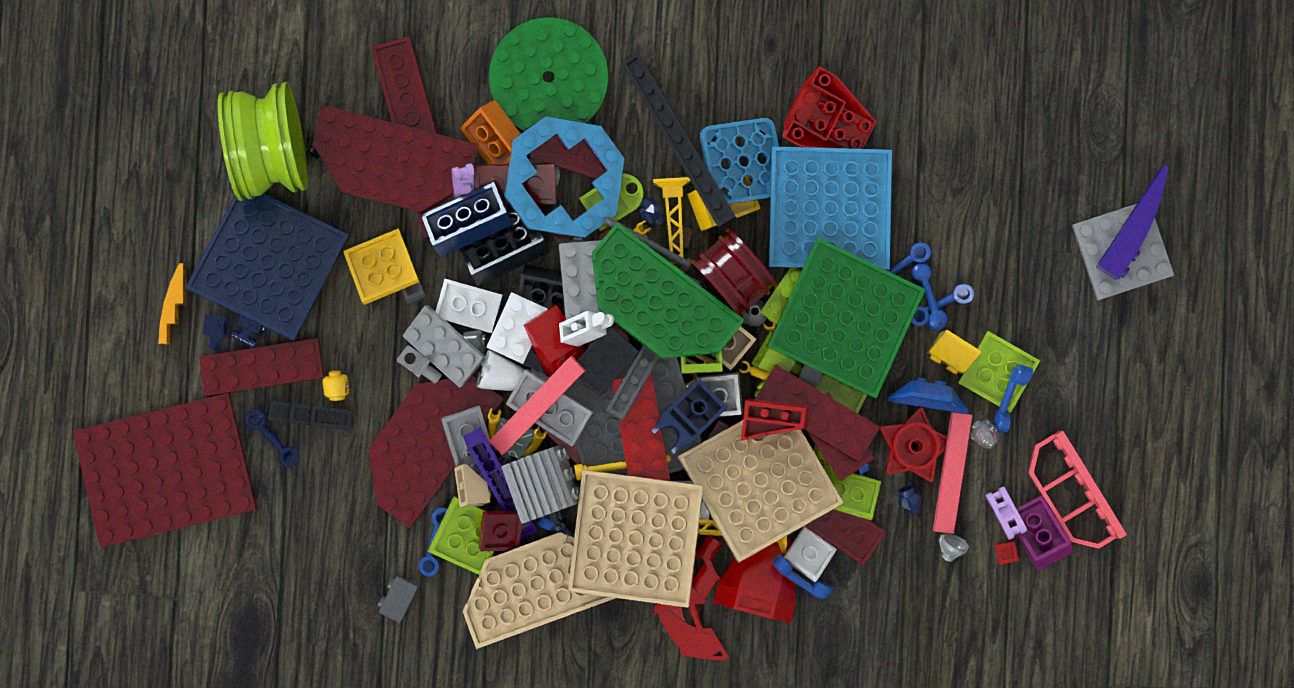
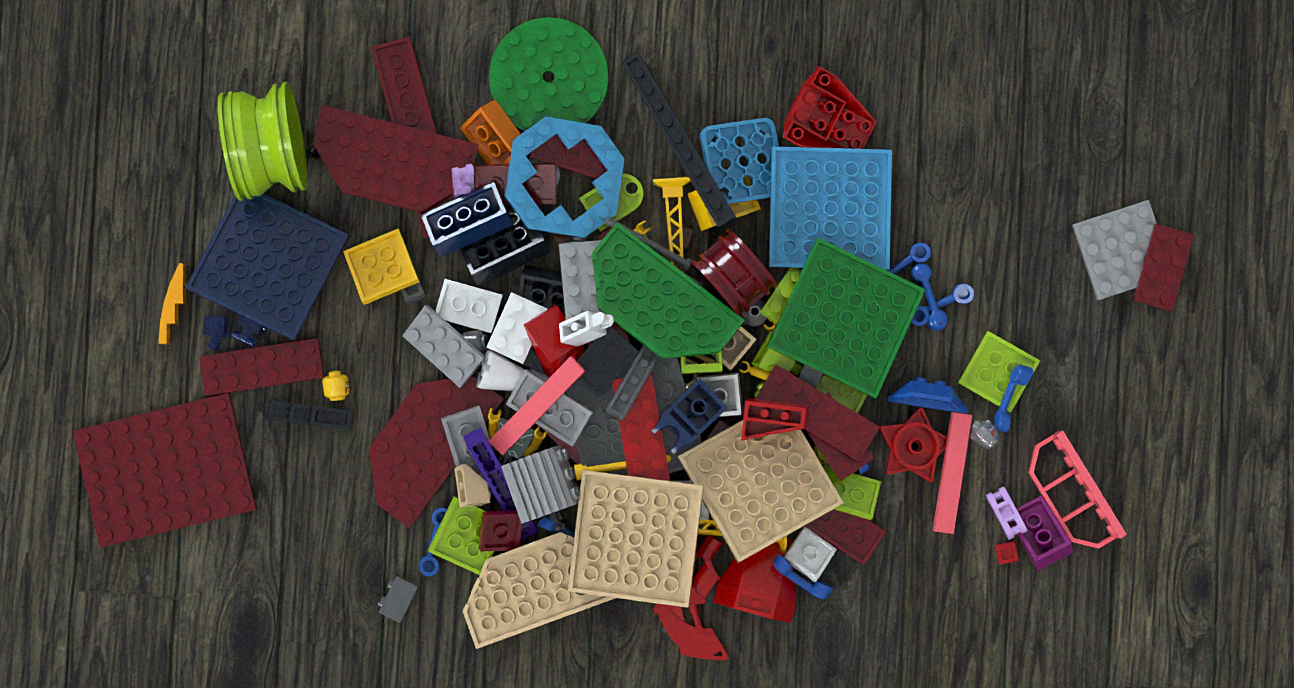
clear blue piece [245,410,299,468] -> none
light grey bracket [397,345,442,384] -> none
dark blue rock [639,199,665,228] -> none
dark blue rock [898,485,924,514] -> none
yellow slope [927,330,981,375] -> none
light grey piece [939,533,969,562] -> none
dark purple slope [1096,165,1168,280] -> none
none -> dark red plate [1133,223,1194,312]

